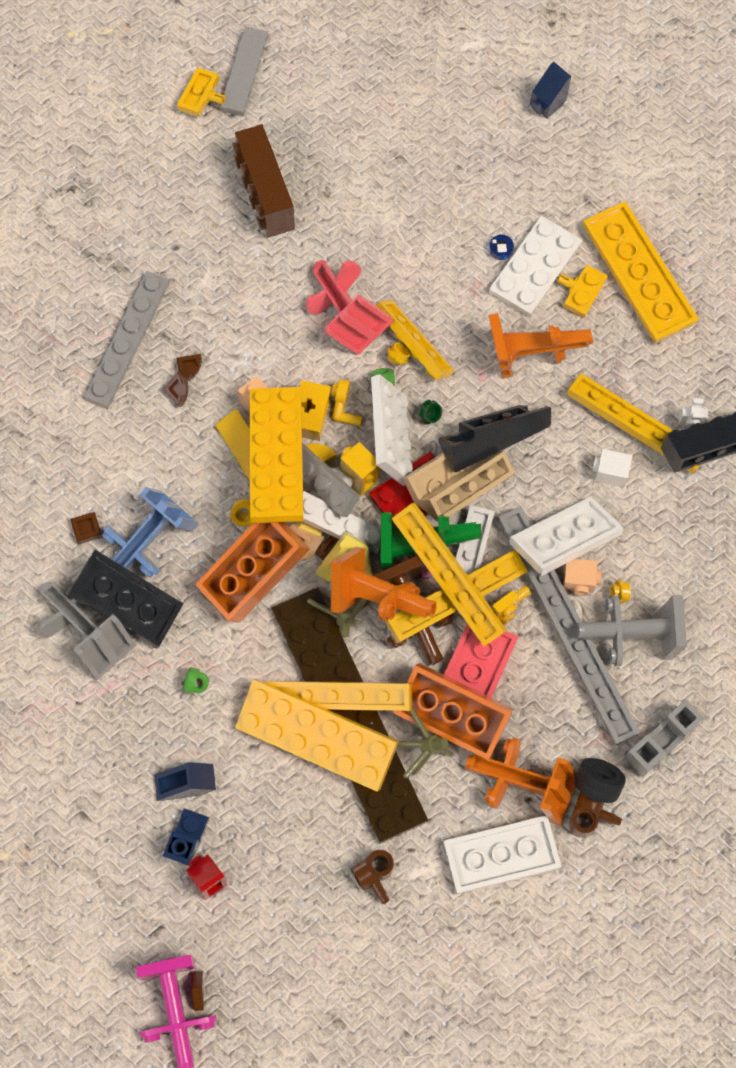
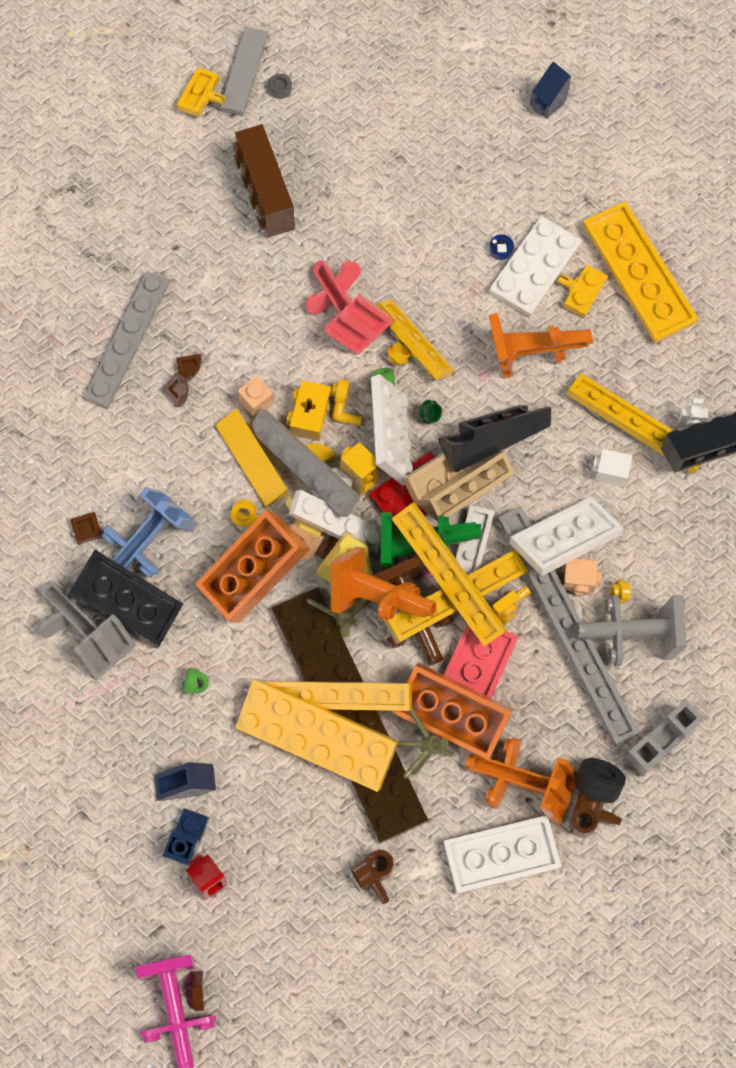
yellow plate [250,387,304,523] -> none
none -> dark grey tile [268,74,292,99]

